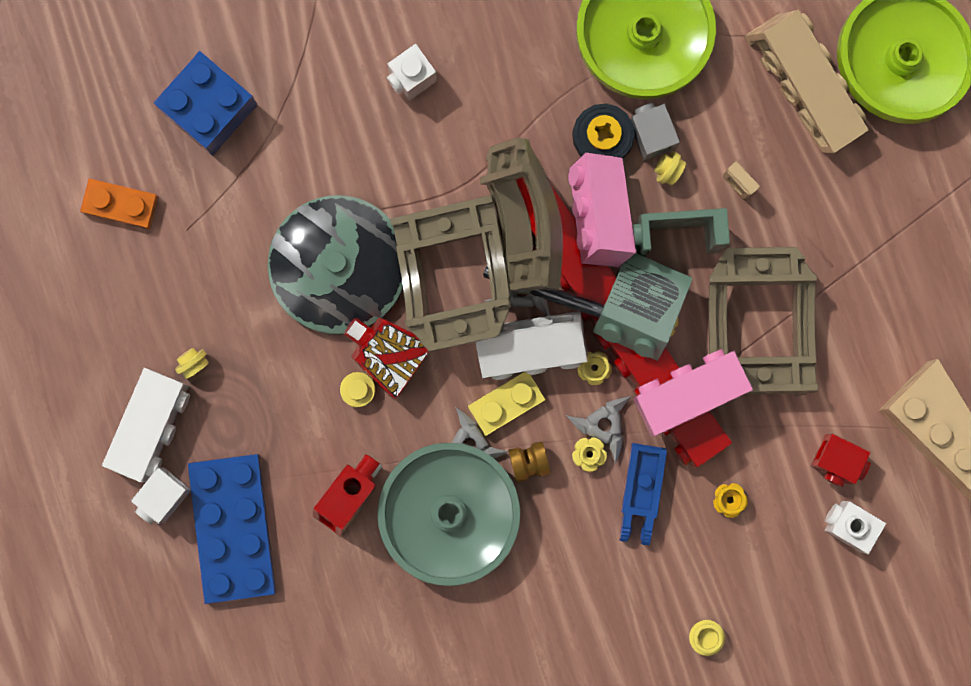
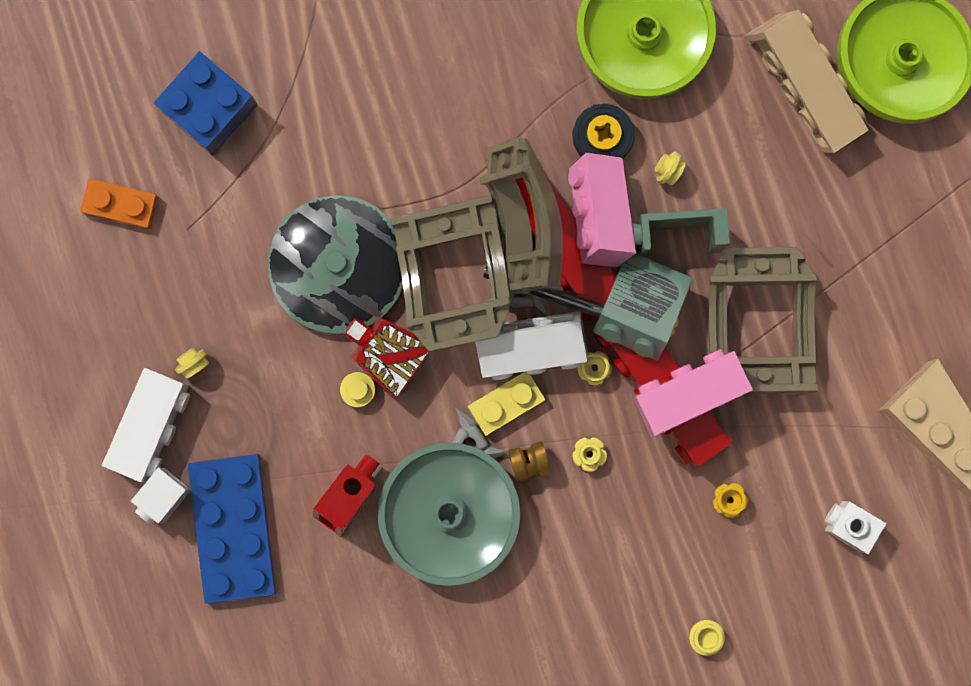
white brick [386,44,437,101] -> none
light grey piece [566,396,632,464] -> none
blue hinge [619,443,667,546] -> none
light grey brick [631,103,680,161] -> none
tan tile [723,161,760,200] -> none
red brick [811,434,871,487] -> none

